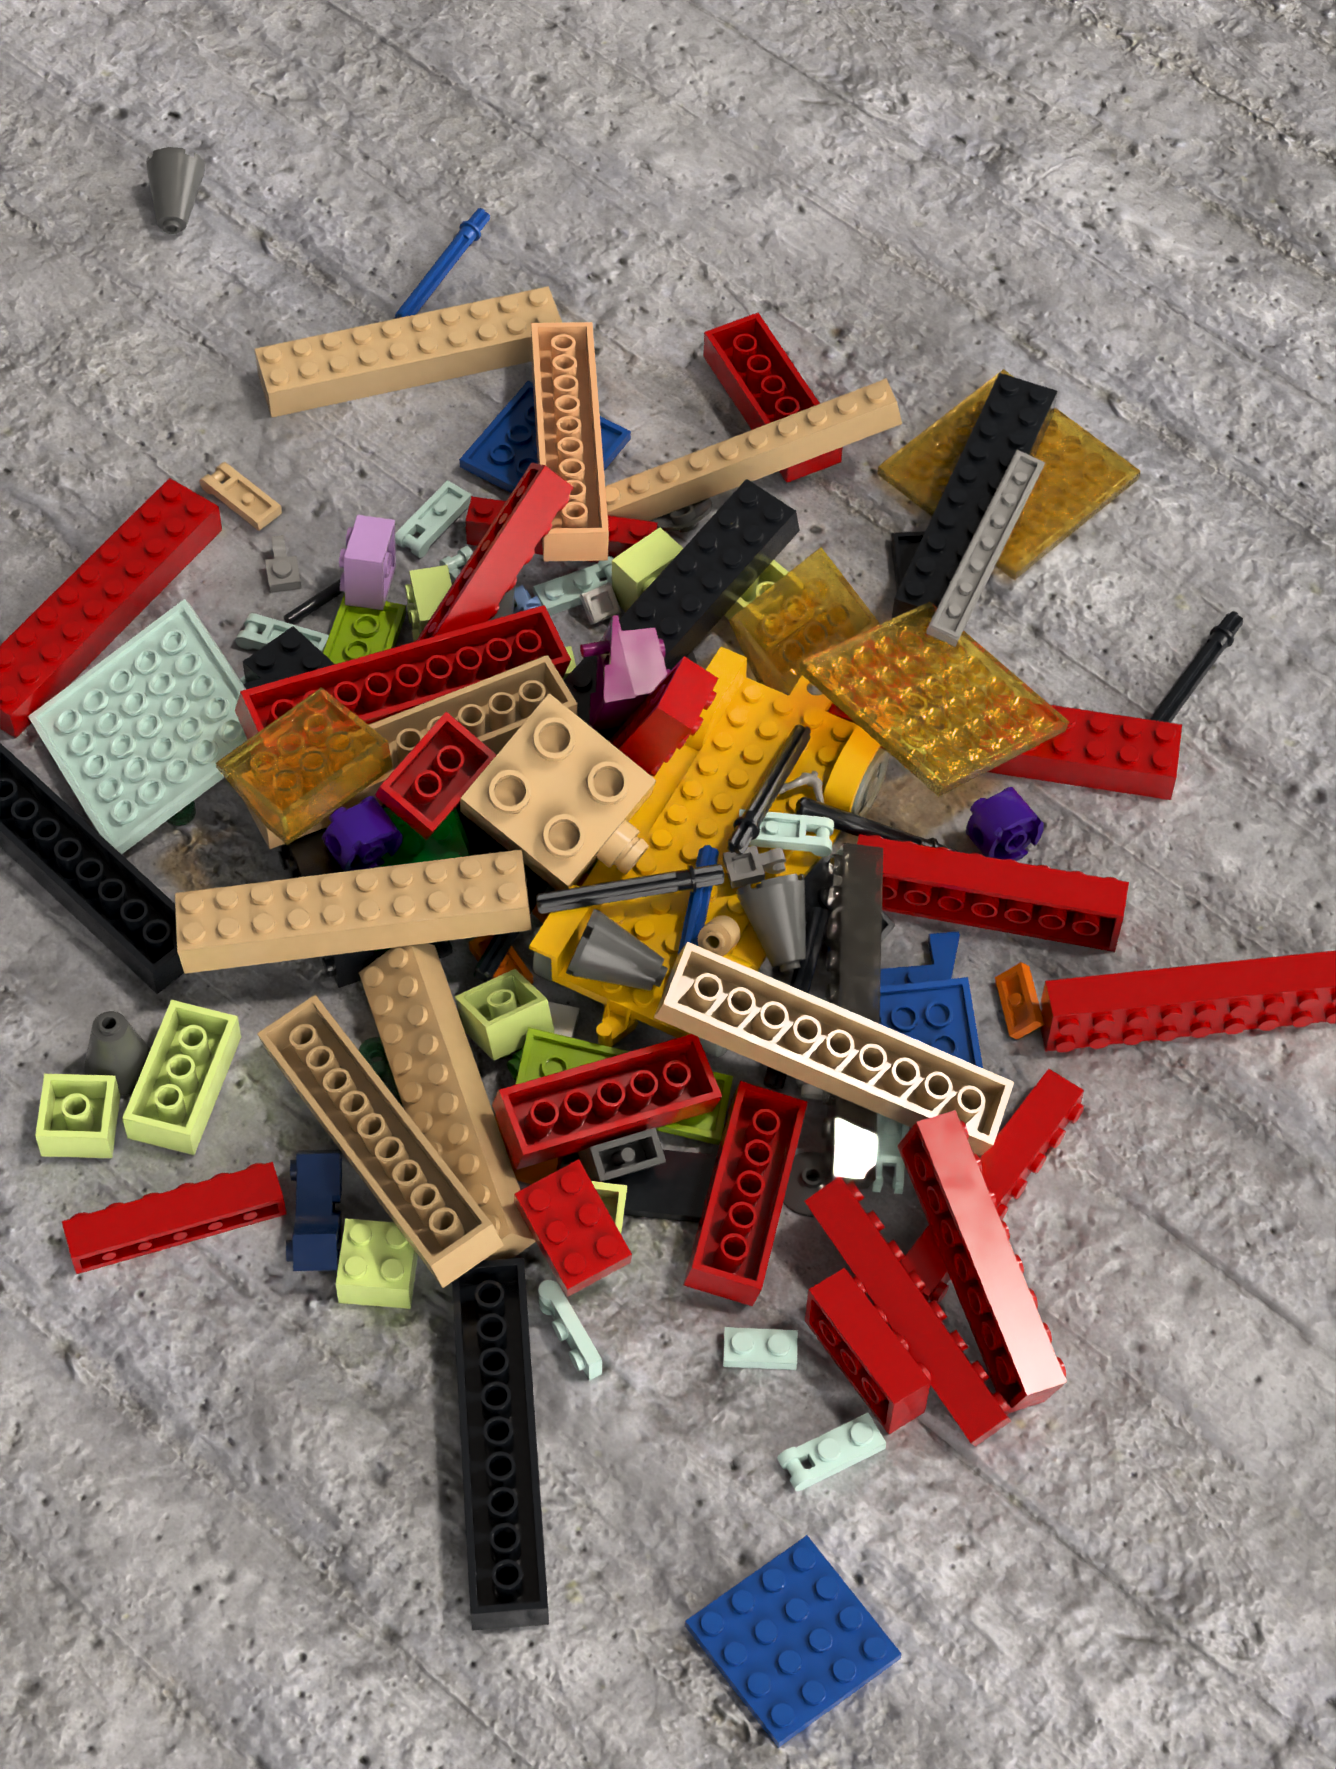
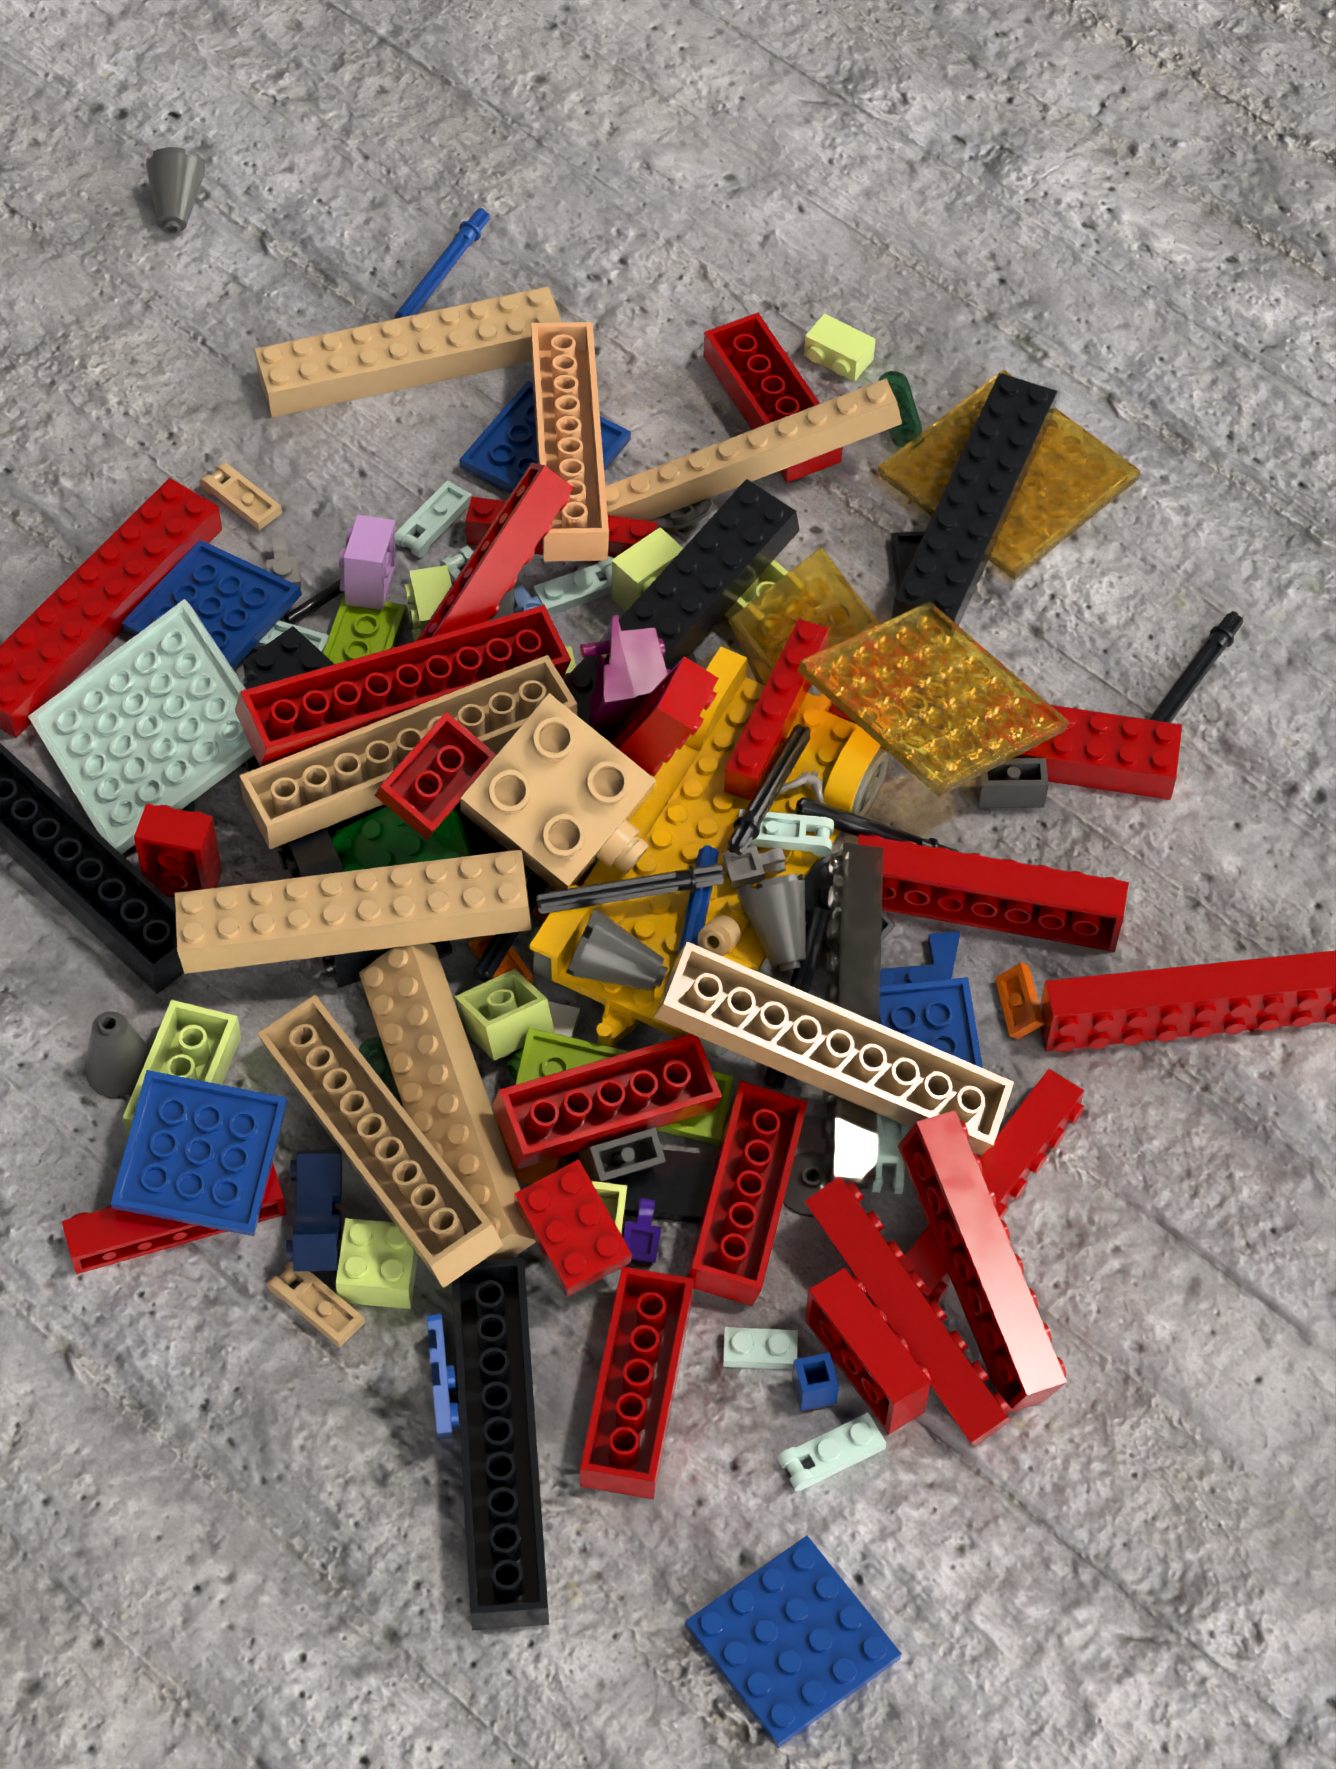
yellowish green brick [35,1073,120,1158] -> none
clear yellow slope [215,687,393,845] -> none
dark purple brick [322,796,403,872] -> none
light aqua plate [538,1280,602,1381] -> none
white tile [579,583,622,625] -> none
light grey tile [926,450,1045,647] -> none
dark purple brick [966,787,1044,861] -> none
none -> blue plate [110,1070,287,1236]
none -> blue plate [121,540,302,670]
none -> red brick [134,803,222,898]
none -> tan plate [266,1262,365,1348]
none -> wing [427,1314,459,1440]
none -> red brick [580,1266,694,1500]
none -> dark purple plate [622,1198,662,1263]
none -> red brick [724,618,829,801]
none -> blue brick [792,1352,839,1411]
none -> yellowish green brick [804,313,876,382]
none -> clear green plate [878,371,922,448]
none -> dark grey brick [976,758,1049,809]

